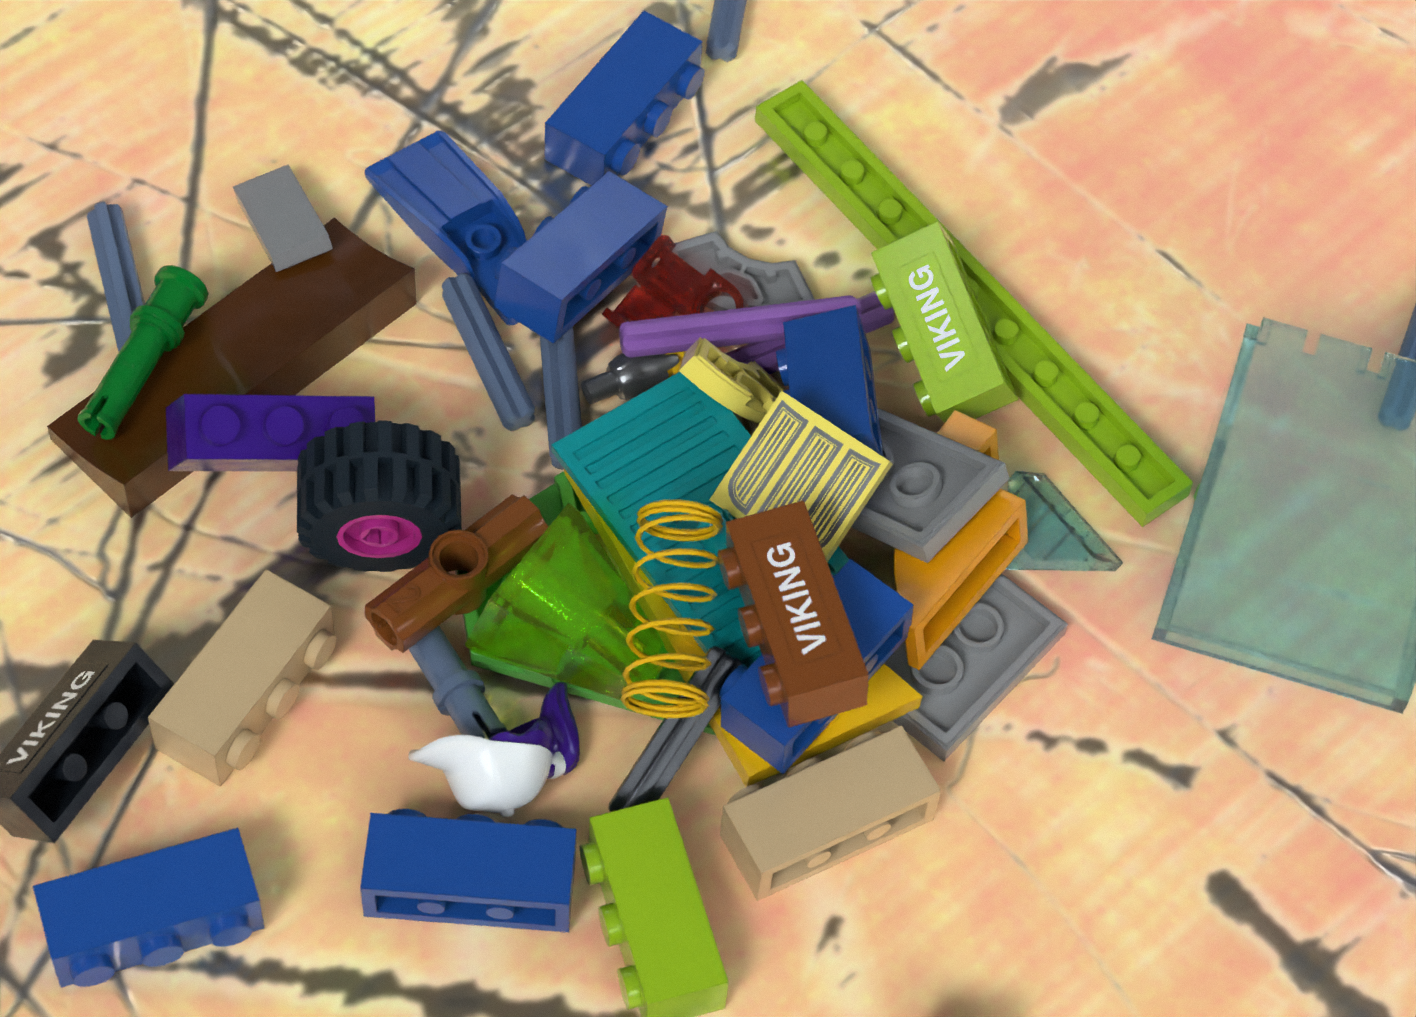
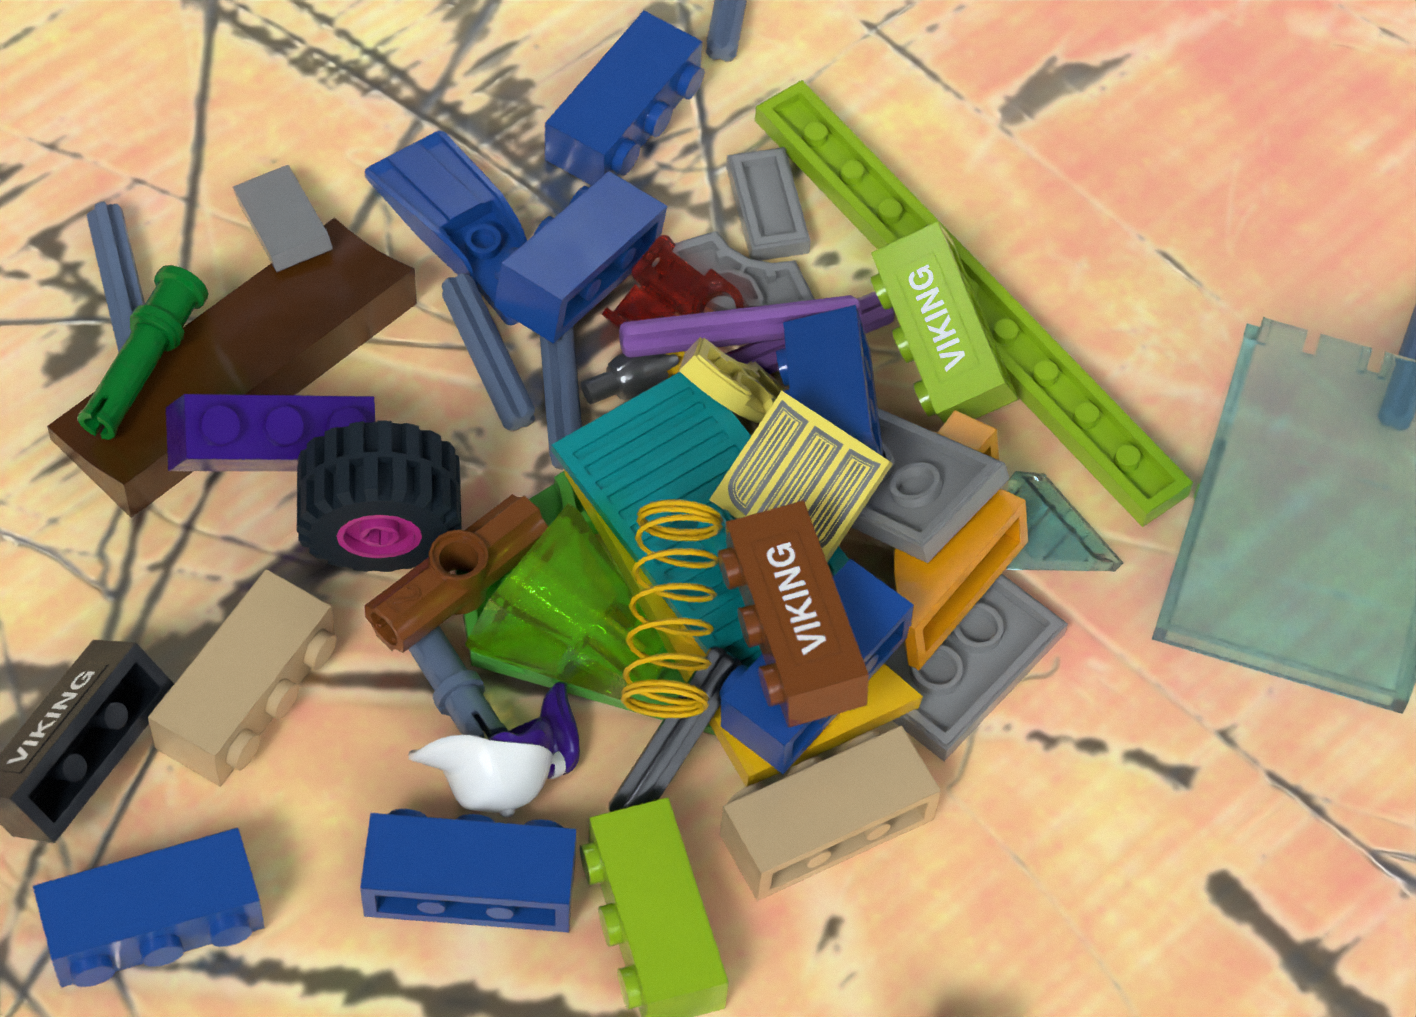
none -> light grey tile [726,147,811,261]

